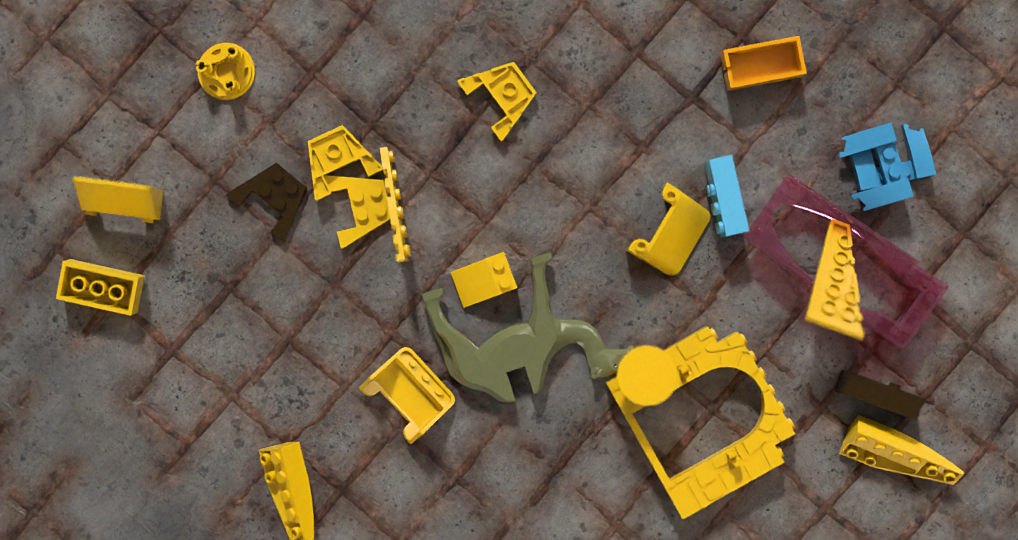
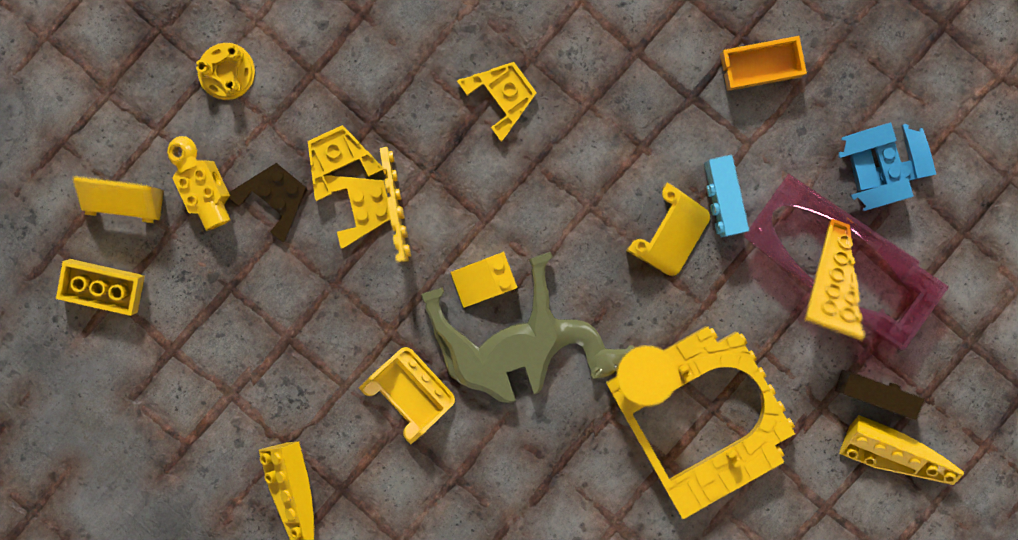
none -> yellow brick [167,136,231,231]

